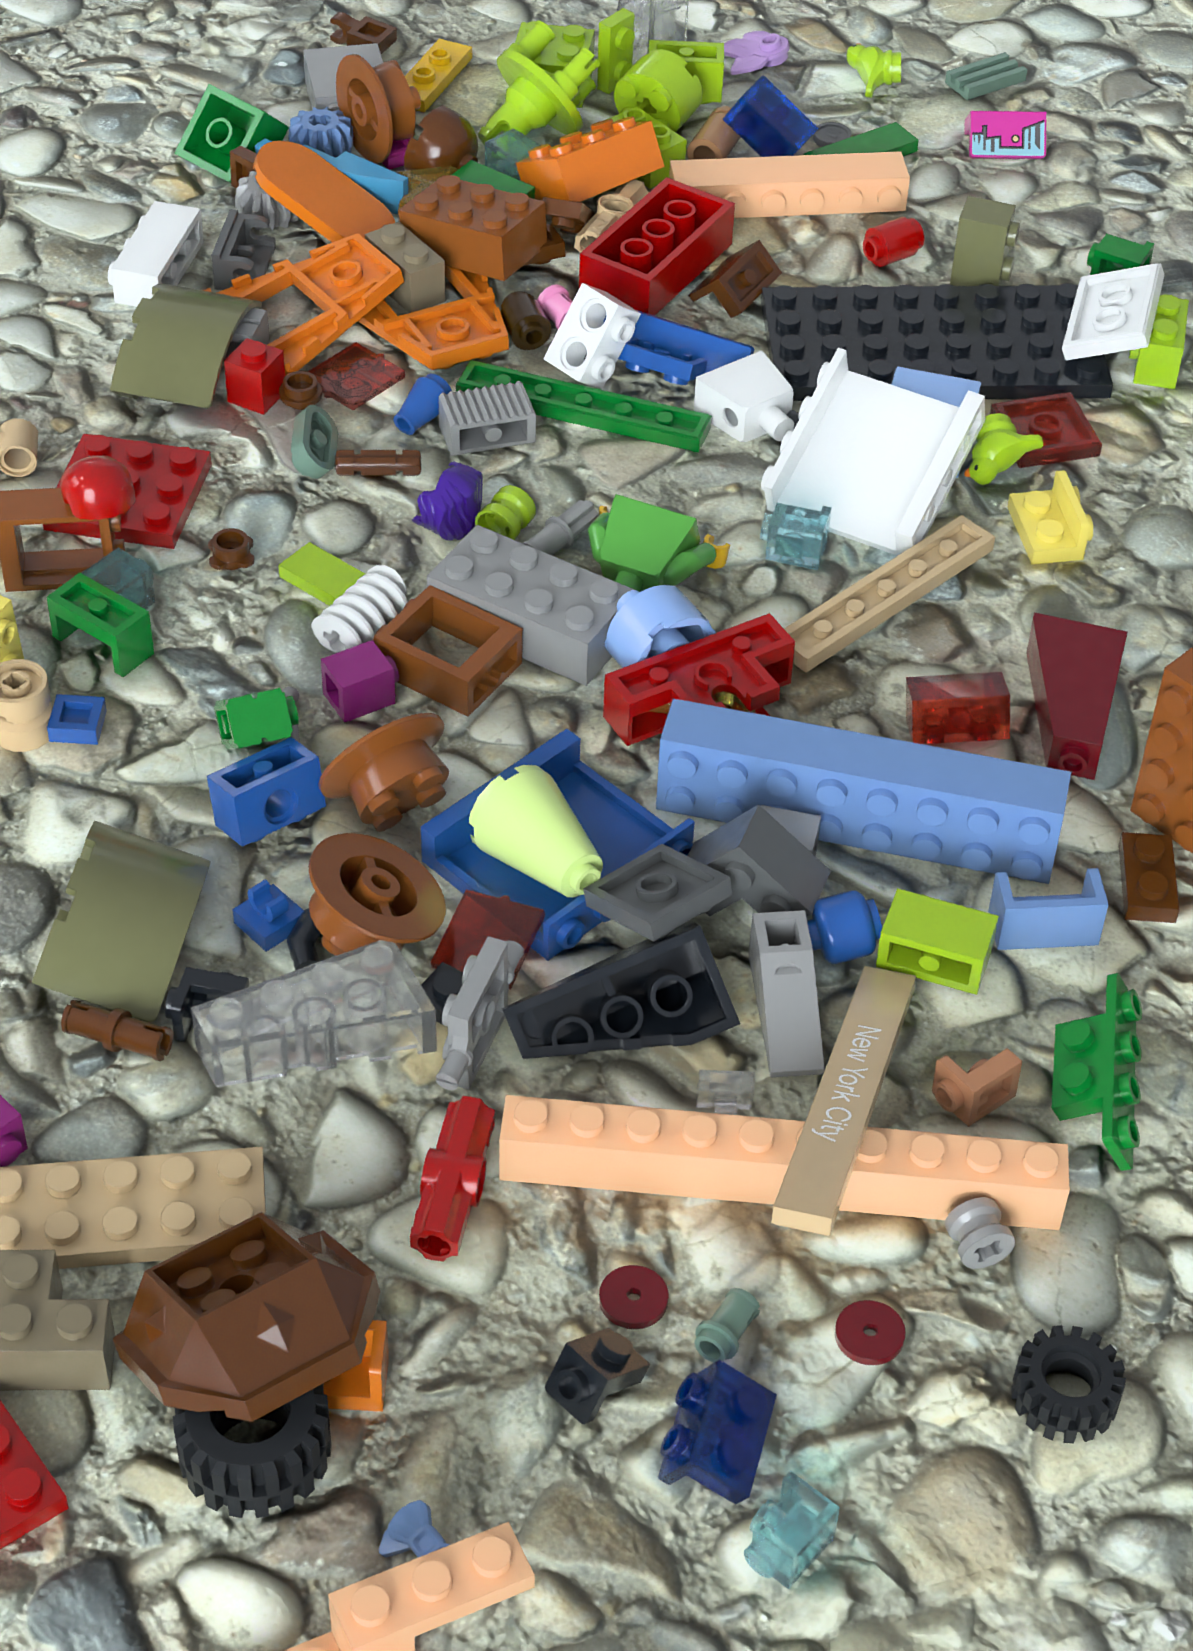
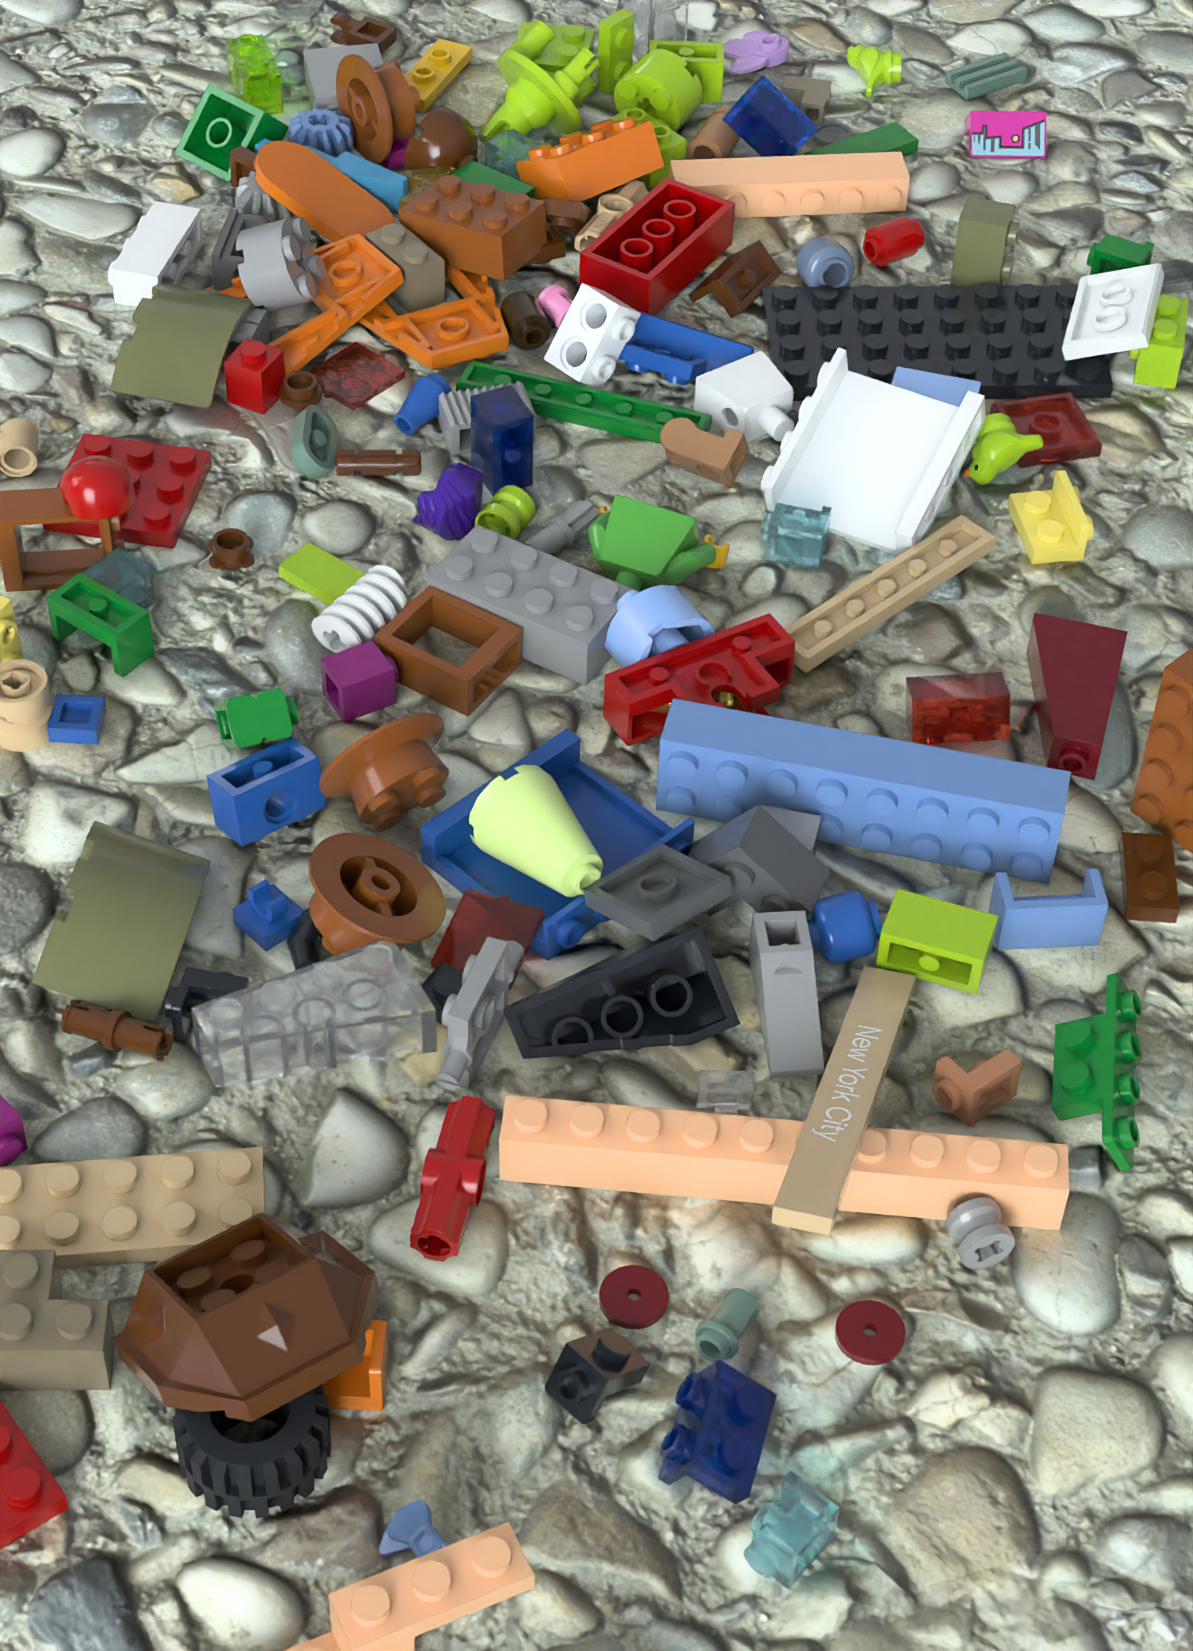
black tyre [1011,1325,1126,1444] -> none
none -> clear neon green brick [226,34,283,115]
none -> light grey brick [236,217,326,312]
none -> clear blue brick [470,385,534,496]
none -> medium nougat leg [660,417,750,488]
none -> dark tan piece [780,75,832,126]
none -> sand blue head [795,236,855,288]

